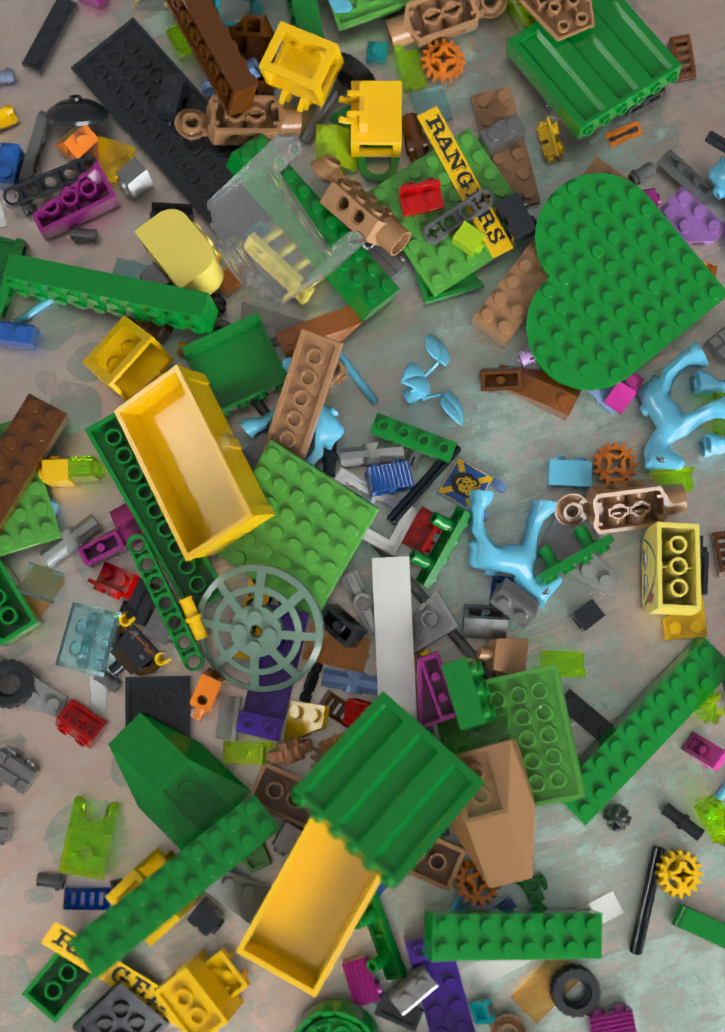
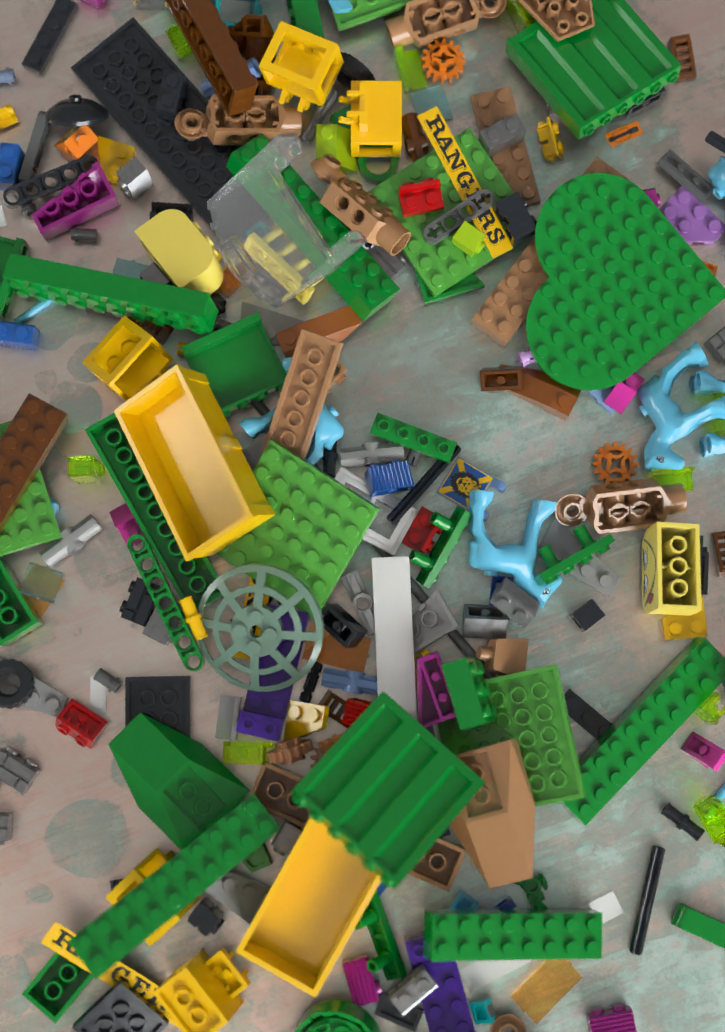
dark grey pin [36,872,66,891] -> none
yellow brick [39,456,77,487] -> none
clear light blue brick [55,602,121,677] -> none
clear neon green brick [58,796,119,880] -> none
clear blue slope [63,885,111,910] -> none
magenta brick [77,528,128,568] -> none
red bracket [87,561,140,600] -> none
torso [108,611,171,677] -> none
orange torso [189,668,227,721] -> none
medium azure bar [339,351,379,405] -> none
teal plate [366,41,388,65] -> none
medium azure plant [401,334,464,426] -> none
orange gear [453,859,501,907] -> none
clear neon green panel [540,650,586,678] -> none
medium azure brick [546,456,592,490] -> none
black tyre [549,964,601,1018] -> none
dark grey gear [603,804,632,832] -> none
dark grey pin [628,161,656,185] -> none
yellow gear [654,848,703,899] -> none

